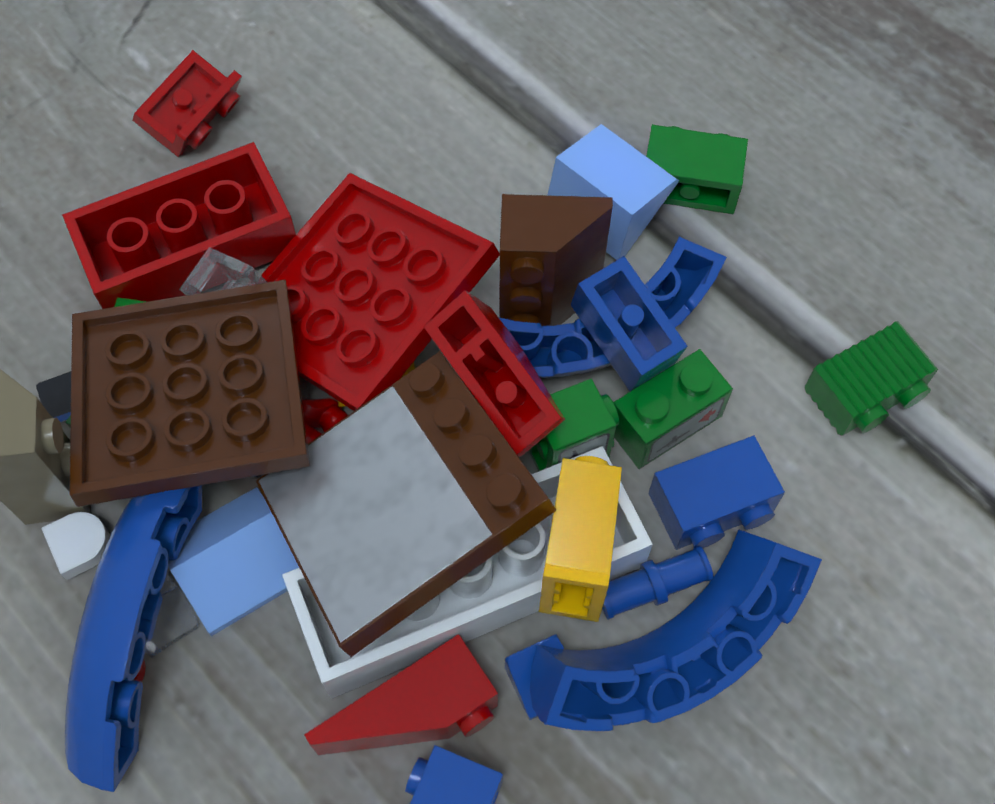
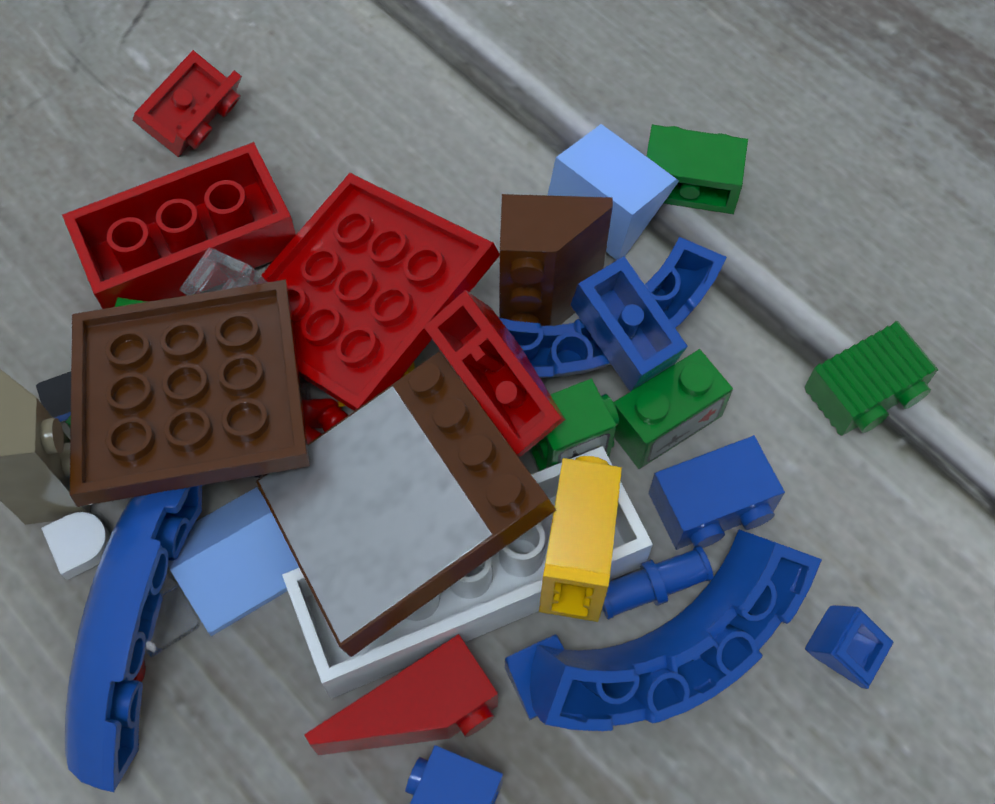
none -> blue slope [805,605,894,689]

